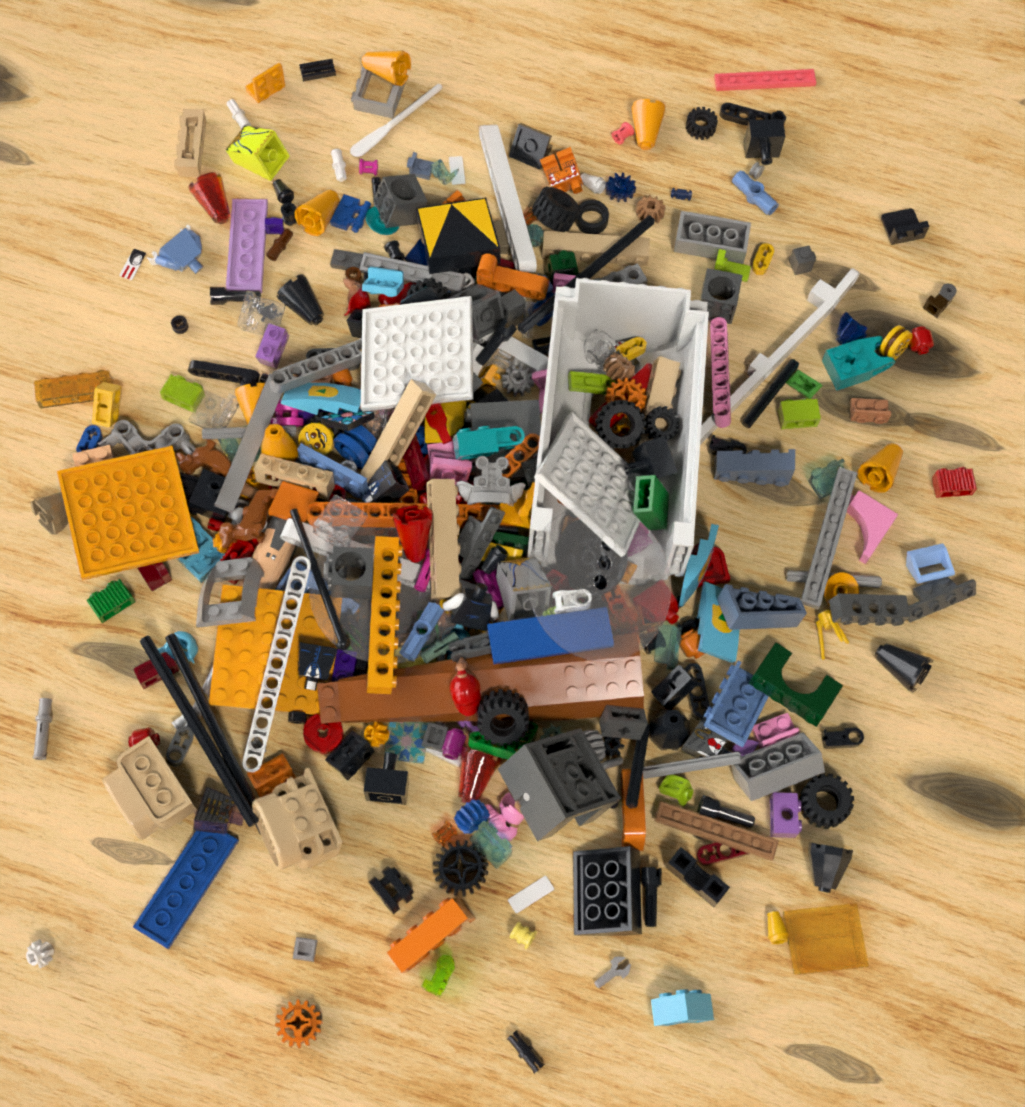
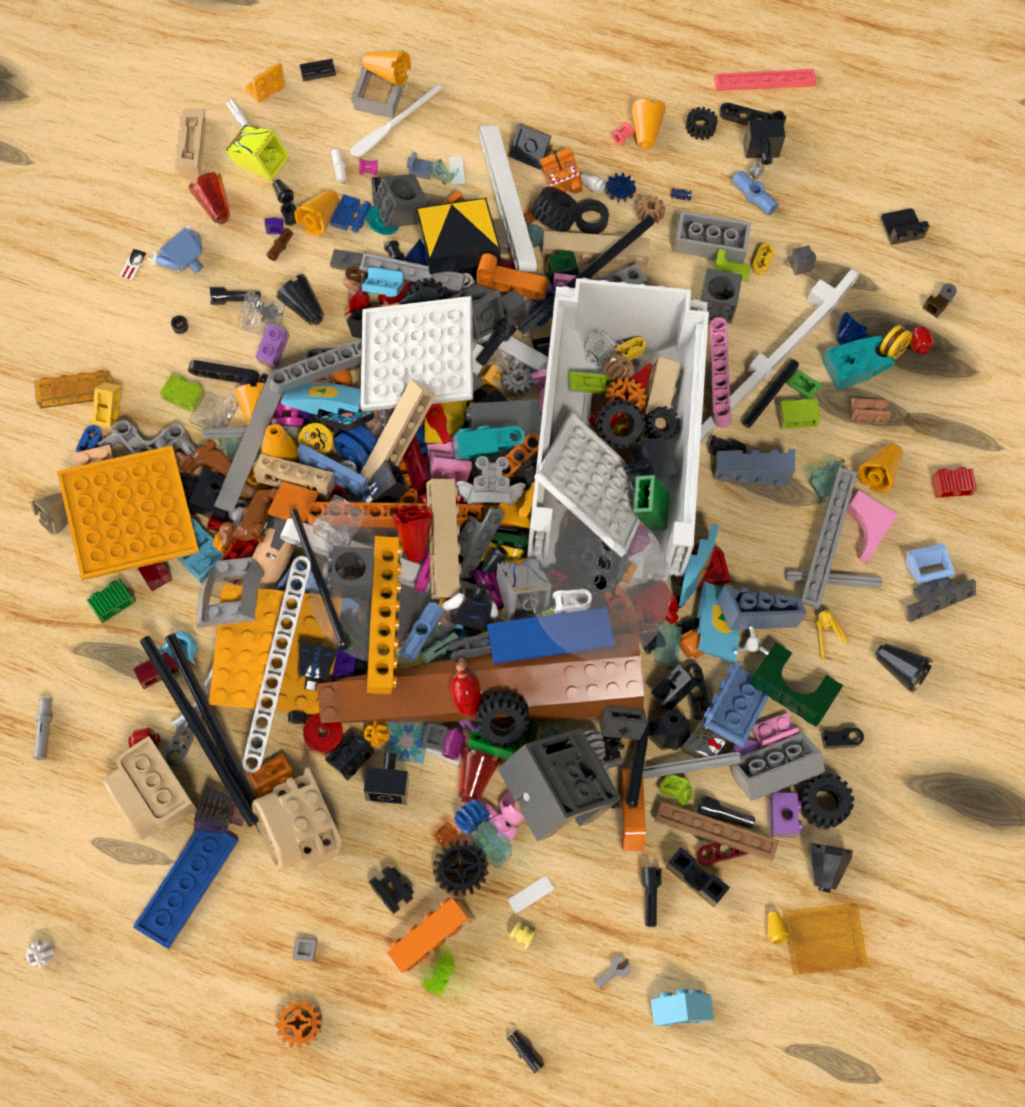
lavender tile [226,199,268,293] -> none
black slope [573,846,642,936] -> none
light orange dish [824,572,859,606] -> none
dark grey brick [829,594,911,626] -> none
none -> white plant [734,626,769,655]

